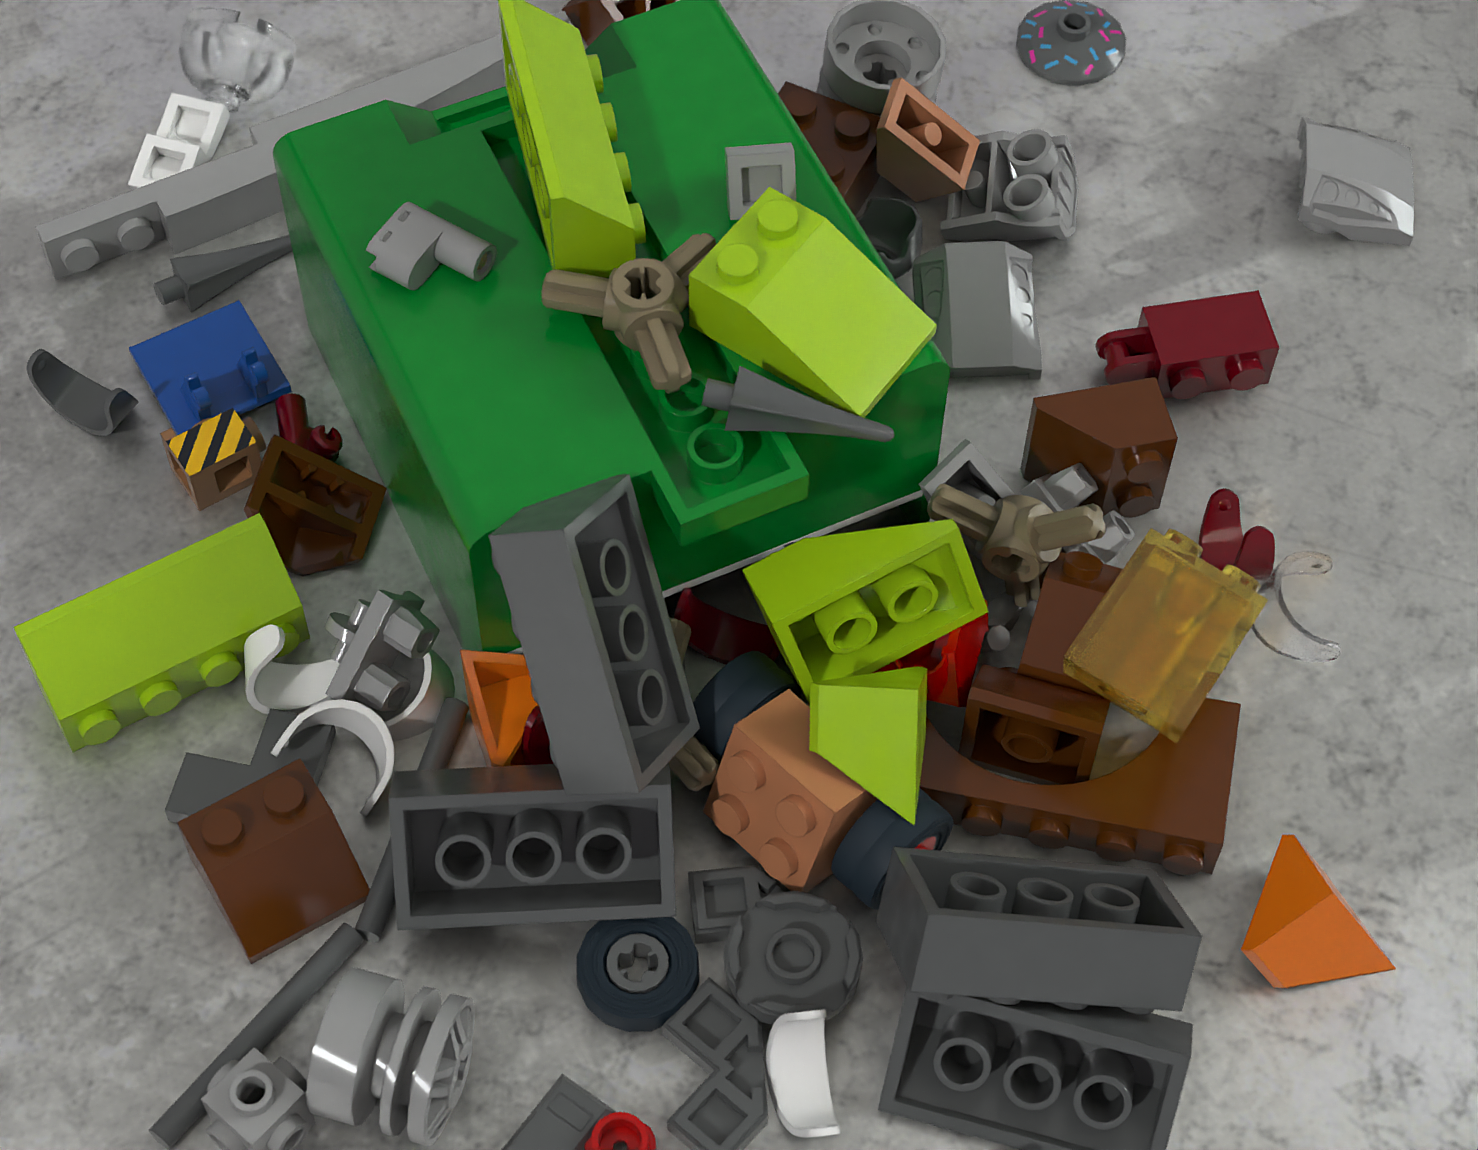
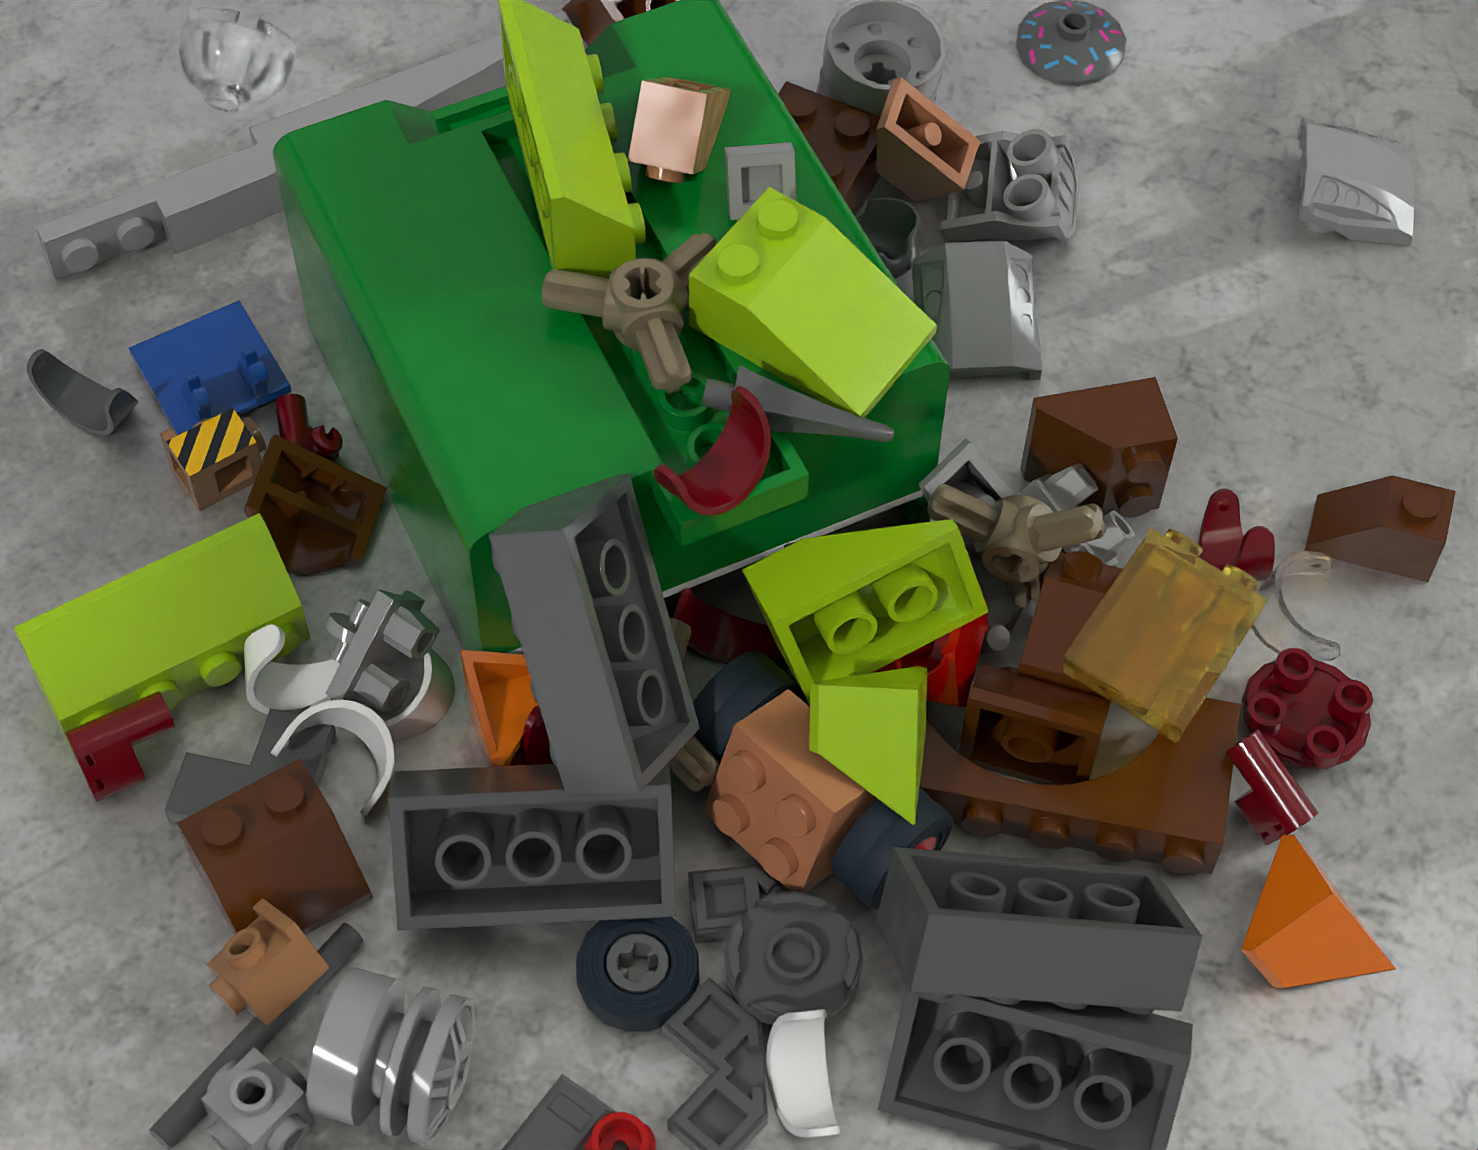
white slope [128,92,230,190] -> none
dark grey piece [154,235,293,313] -> none
dark grey bar [355,697,469,942] -> none
light grey piece [366,201,497,291] -> none
dark red brick [1095,290,1279,399] -> none
none -> dark red piece [65,691,175,802]
none -> medium nougat brick [206,898,330,1026]
none -> slope [628,76,731,183]
none -> dark red helmet [653,386,771,516]
none -> dark red piece [1226,729,1319,846]
none -> dark red dish [1241,648,1373,769]
none -> reddish brown slope [1304,475,1456,582]

